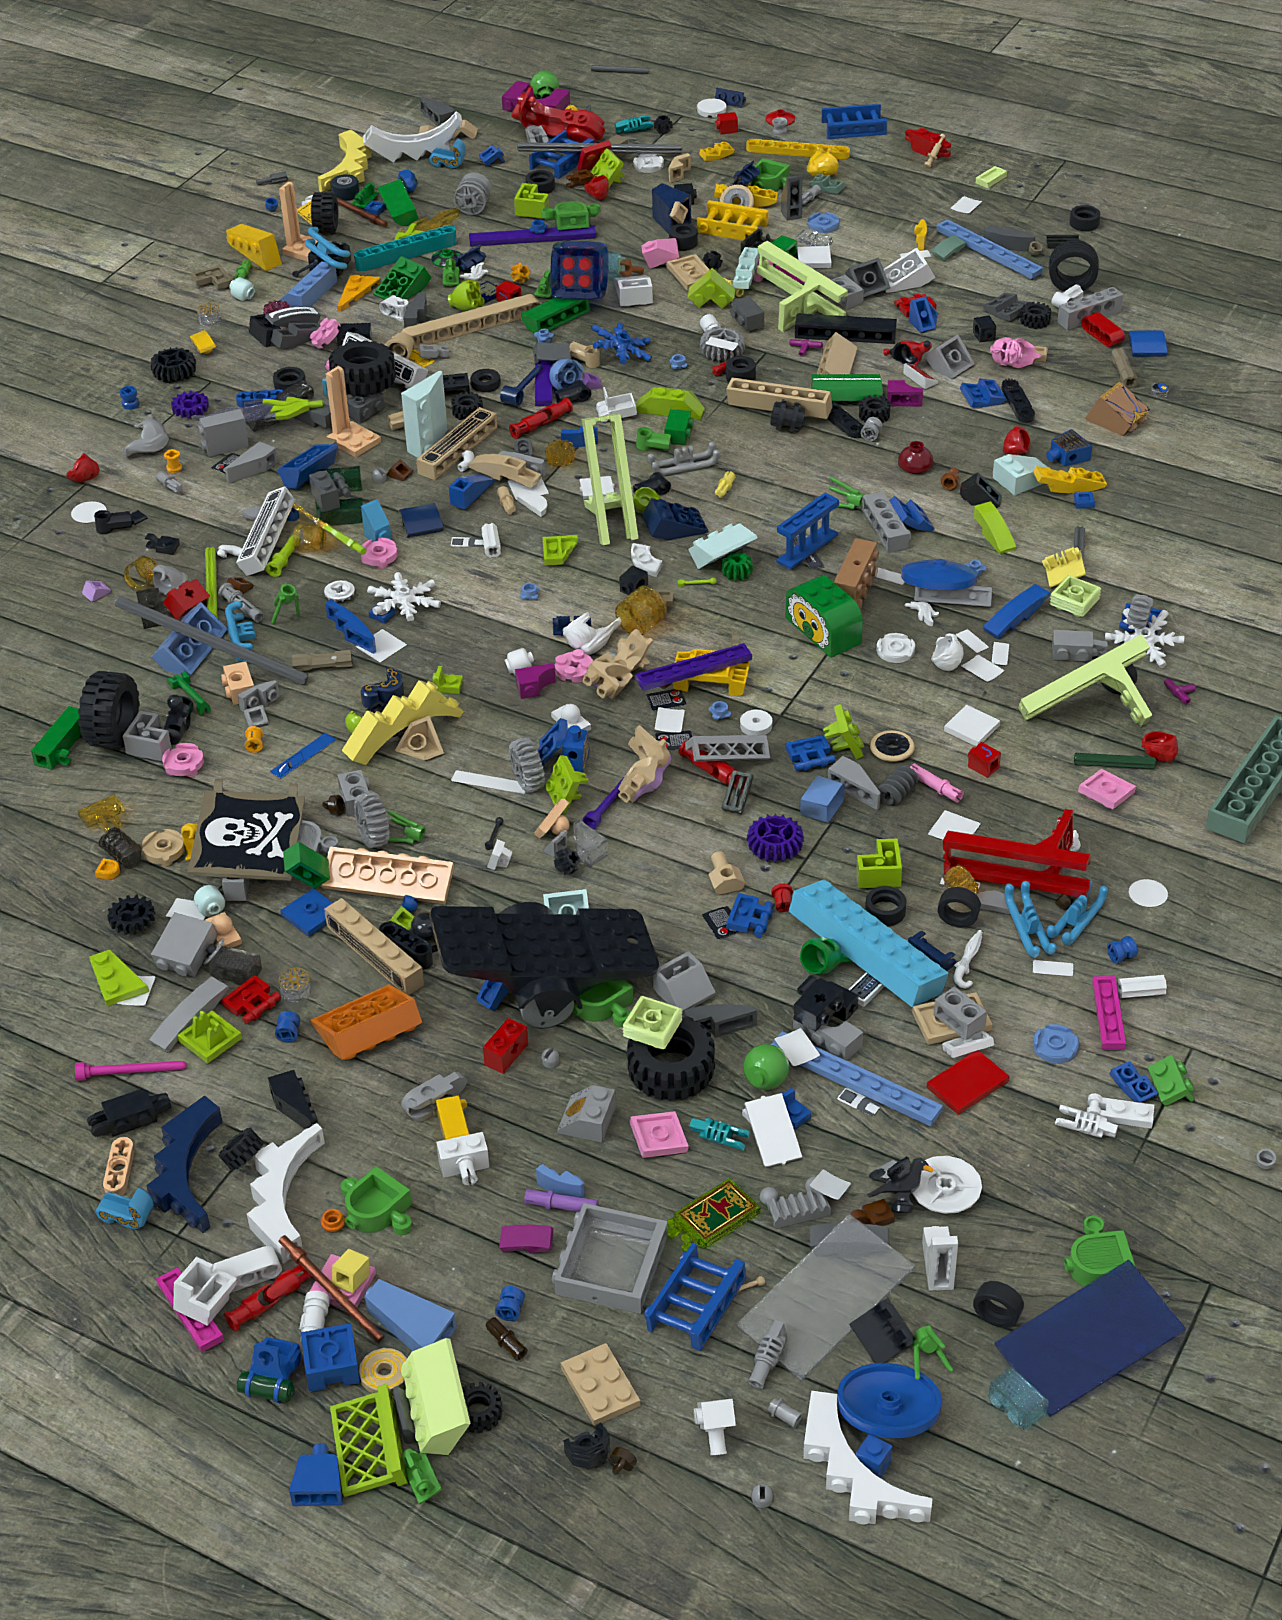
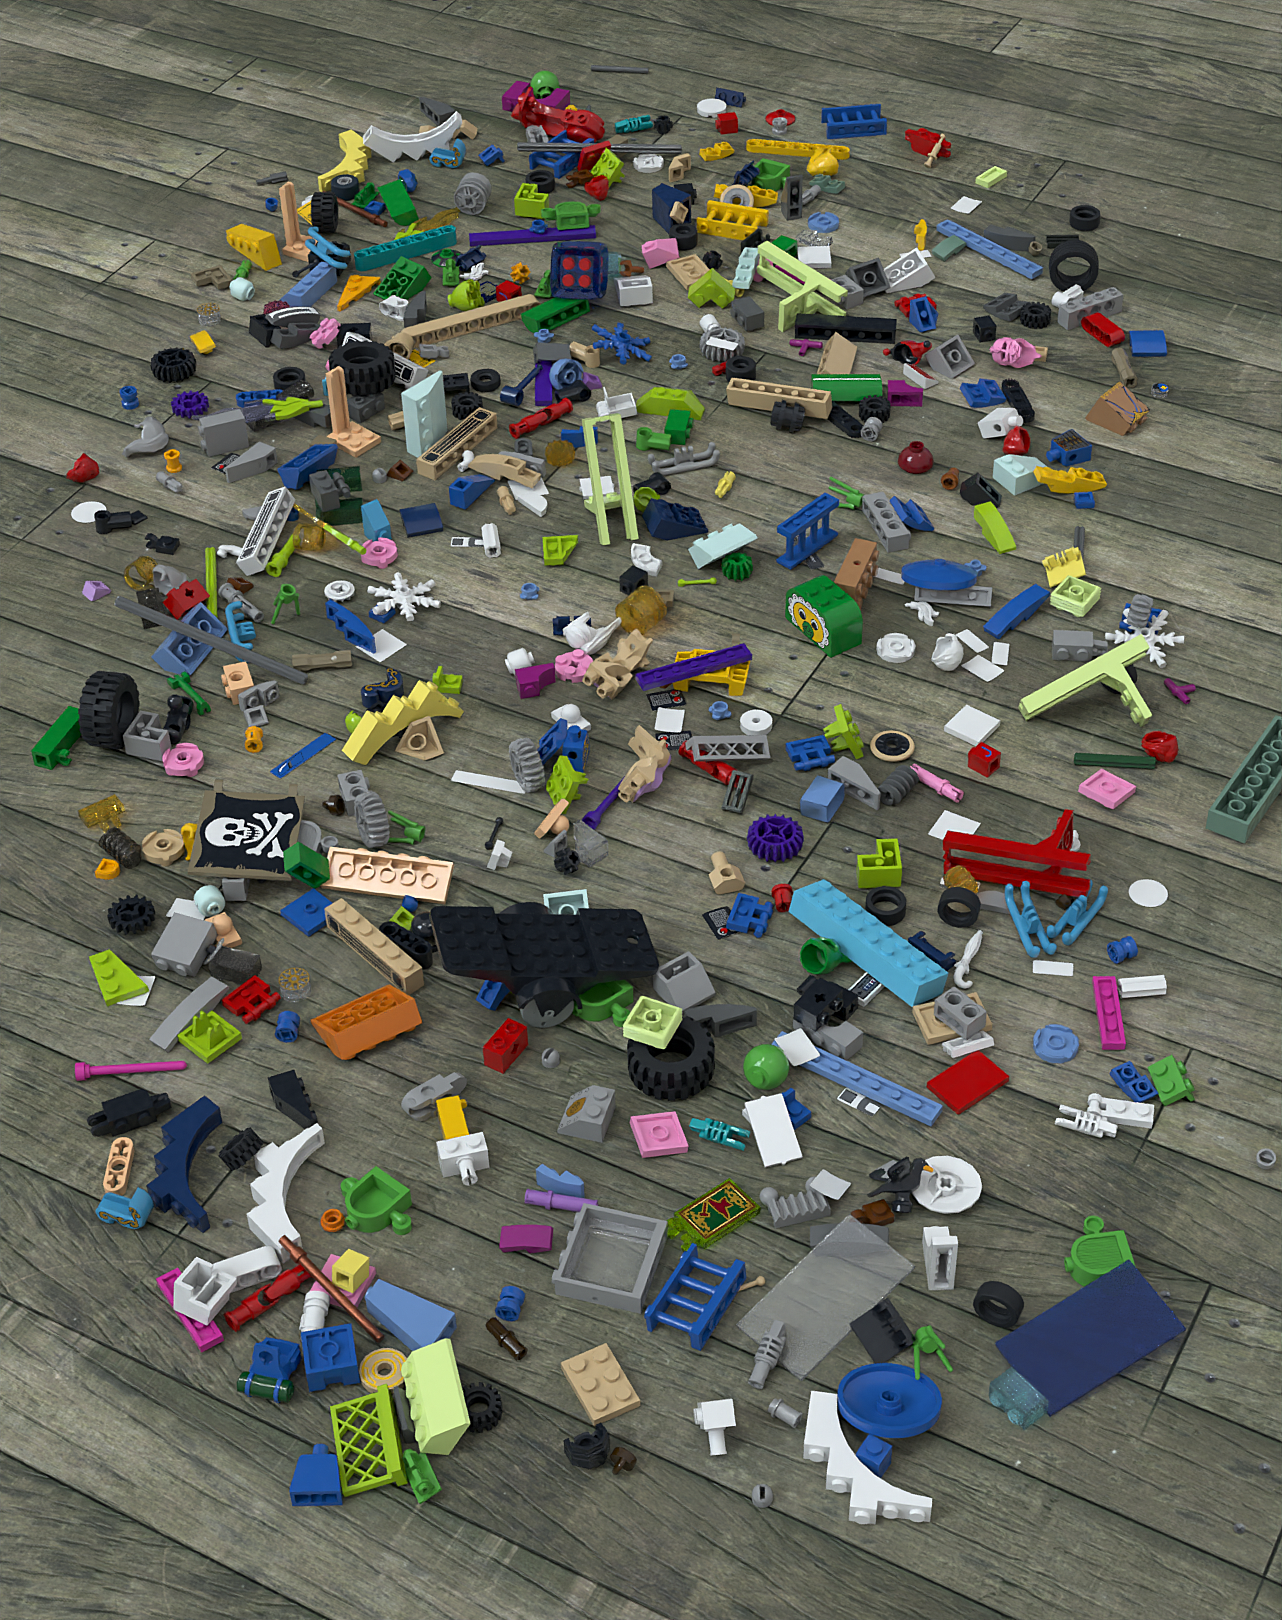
none -> white torso [978,408,1023,439]

